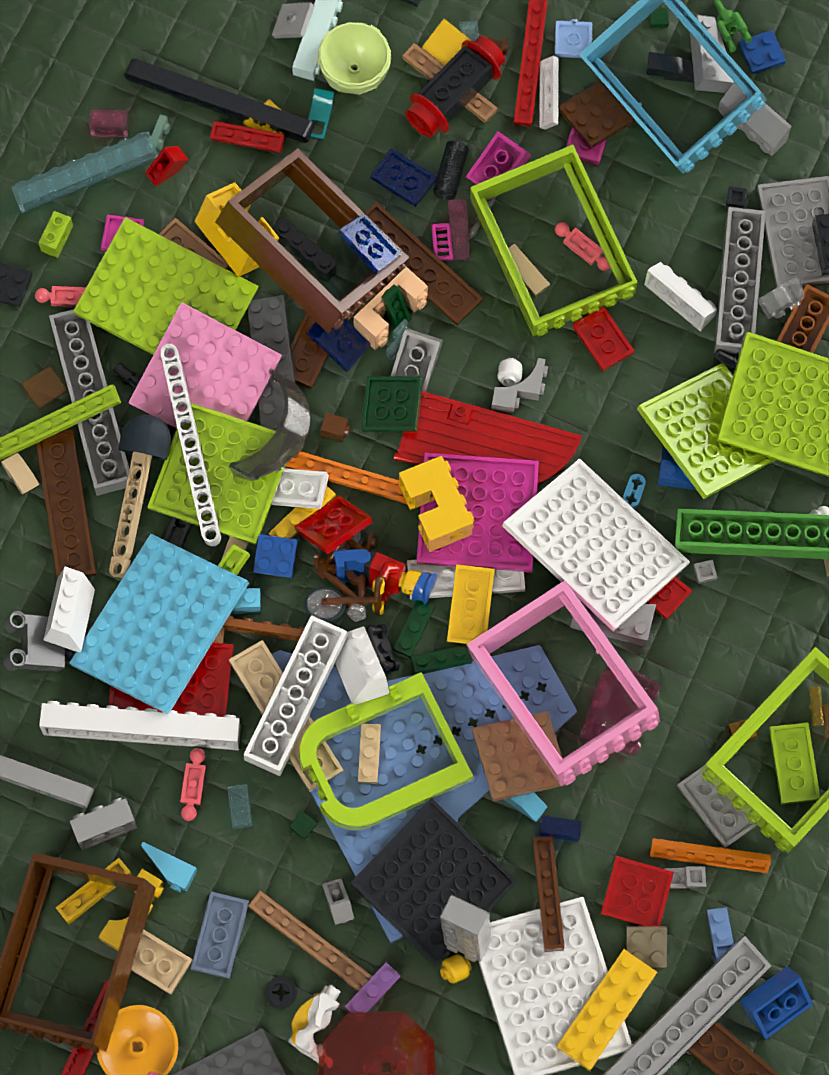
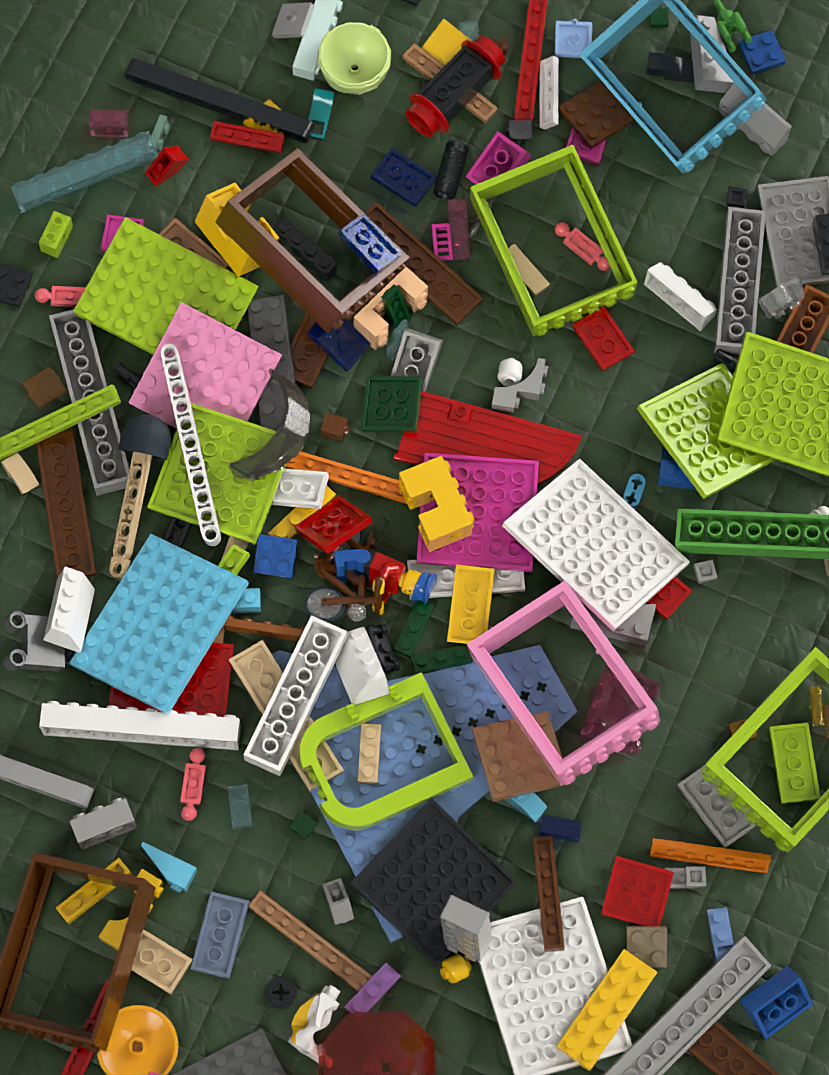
none -> black brick [506,118,532,139]

